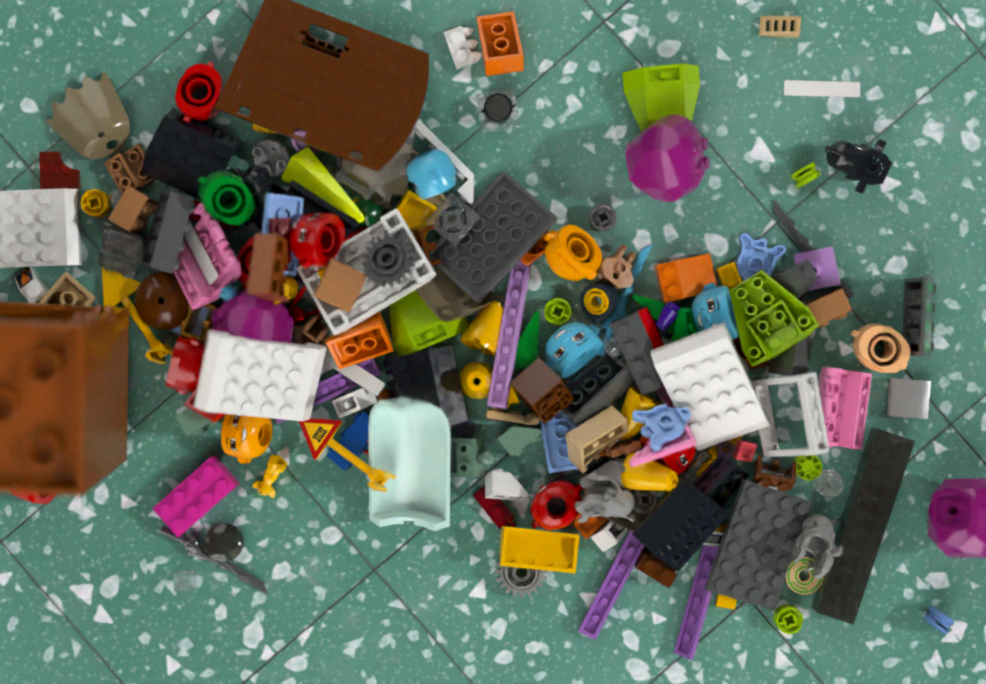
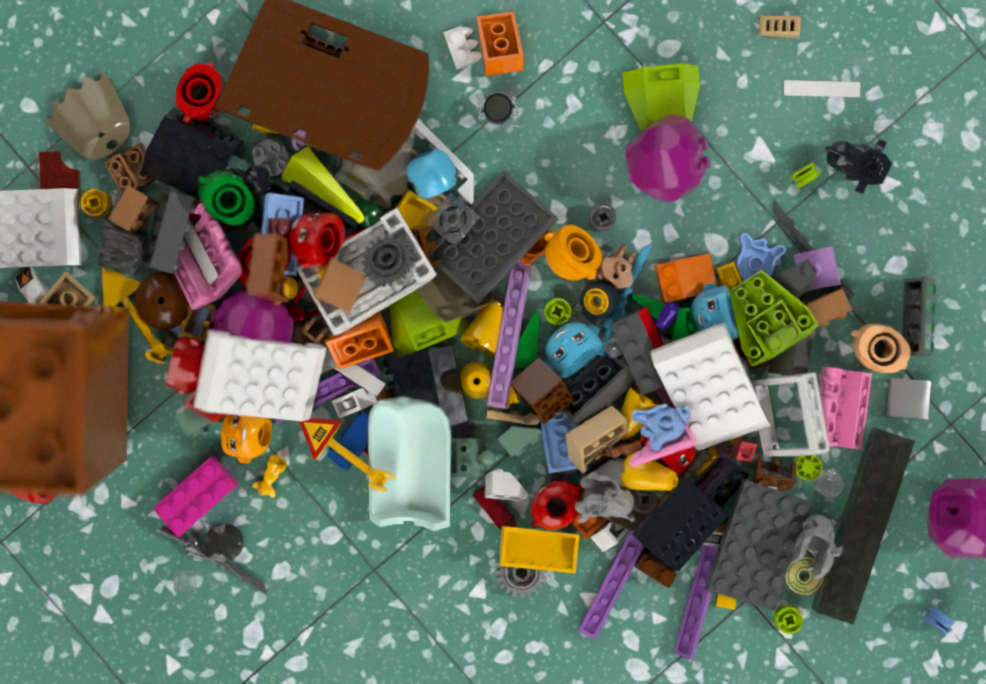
medium azure plate [219,284,238,301] -> none

